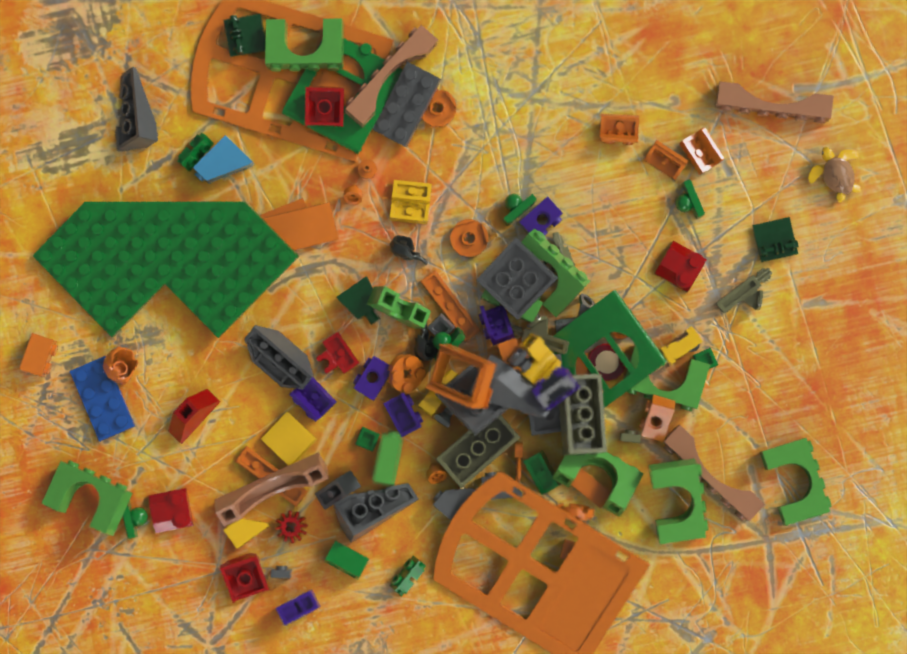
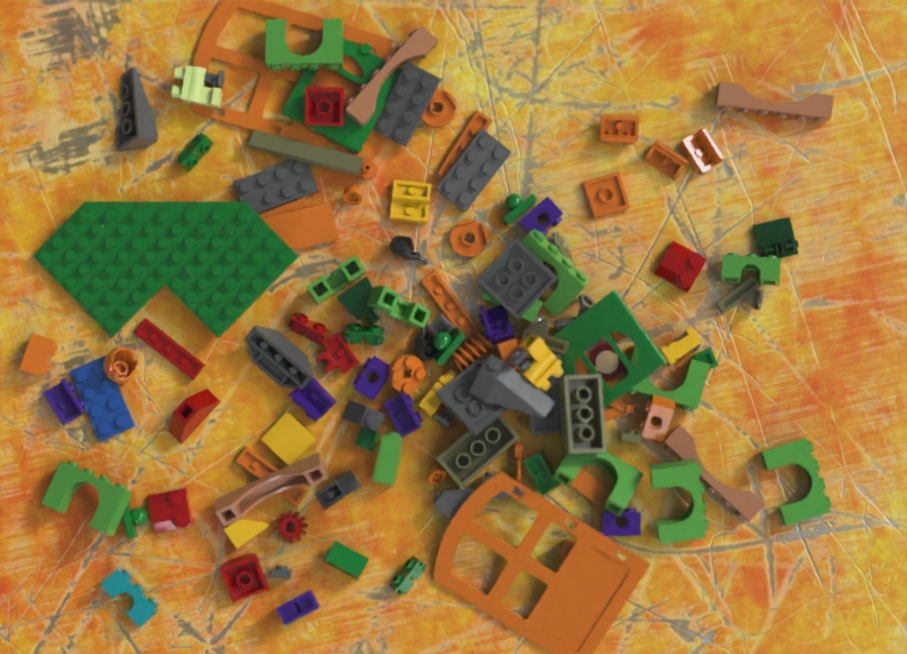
dark azure slope [193,135,254,183] -> none
dark green hinge [223,14,266,57] -> none
dark grey wedge [333,483,418,542] -> none
orange piece [425,344,496,408] -> none
brick [532,367,581,410] -> none
orange plate [556,503,595,521] -> none
green tile [675,179,705,219] -> none
animal [808,147,861,203] -> none
none -> dark purple bracket [43,379,85,426]
none -> teal arch [101,568,160,628]
none -> red tile [133,318,206,380]
none -> yellowish green hips [171,65,225,109]
none -> dark grey plate [234,160,319,214]
none -> olive tile [248,130,364,176]
none -> red hinge [288,313,329,344]
none -> bright green arch [307,255,367,304]
none -> dark grey slope [343,401,385,432]
none -> green hinge [345,323,384,346]
none -> dark grey plate [435,128,512,212]
none -> orange tile [436,110,493,178]
none -> orange piece [452,332,493,372]
none -> orange tile [582,171,630,219]
none -> dark purple brick [600,508,641,536]
none -> orange piece [603,392,642,421]
none -> bright green arch [721,253,781,286]

